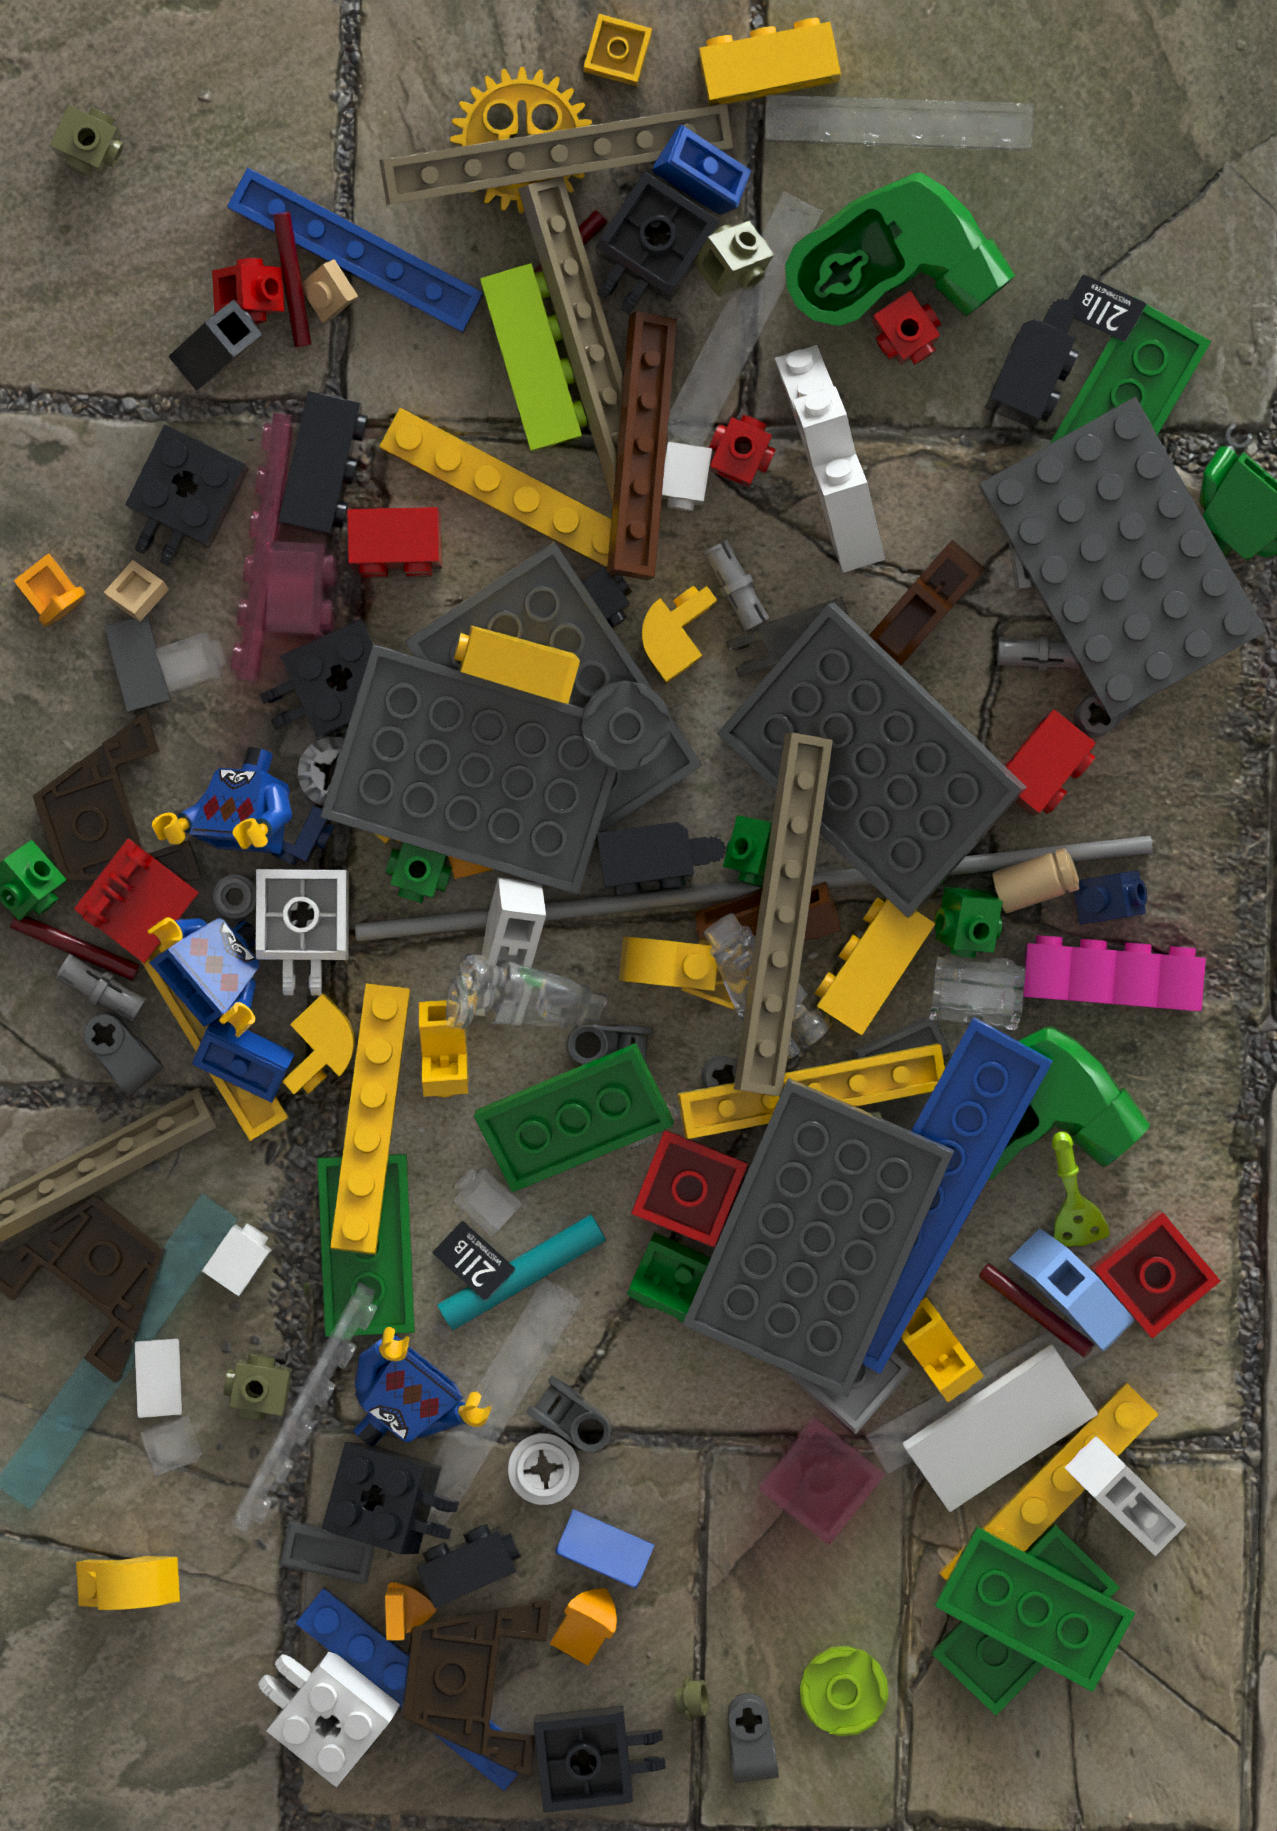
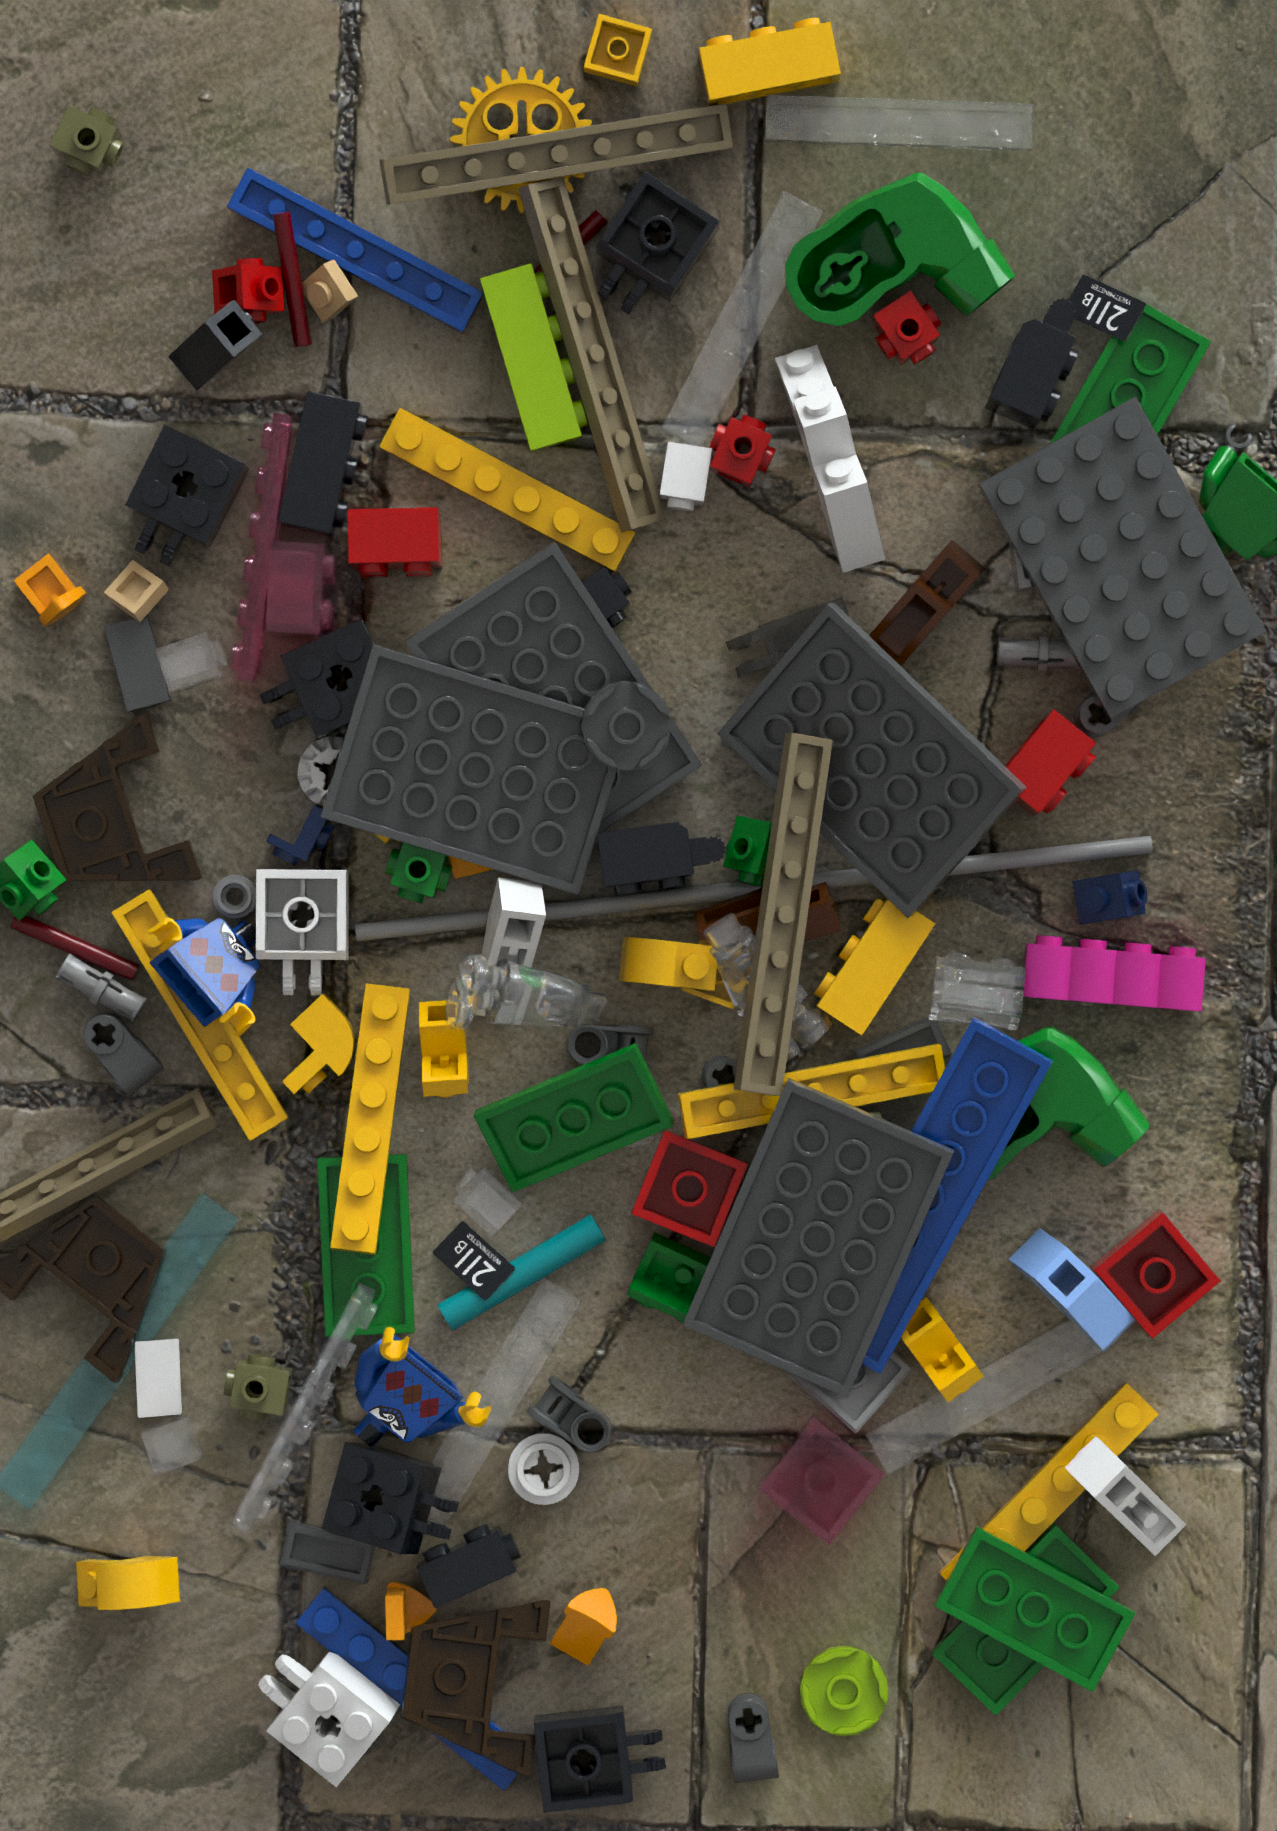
red hinge [74,838,199,964] -> none
blue torso [152,747,293,854] -> none
blue slope [192,1017,295,1103] -> none
white brick [202,1223,272,1296] -> none
yellow slope [454,625,580,704] -> none
slope [555,1509,655,1589] -> none
reddish brown plate [607,311,677,581] -> none
yellow brick [642,586,717,684] -> none
blue slope [652,125,751,215] -> none
olive plate [675,1677,709,1722] -> none
olive brick [693,221,774,297] -> none
light grey pin [703,539,769,631] -> none
white tile [903,1344,1098,1512] -> none
green brick [934,887,1003,958] -> none
dark red bar [979,1263,1095,1358] -> none
tan piece [992,848,1079,914] -> none
lime piece [1052,1132,1110,1247] -> none

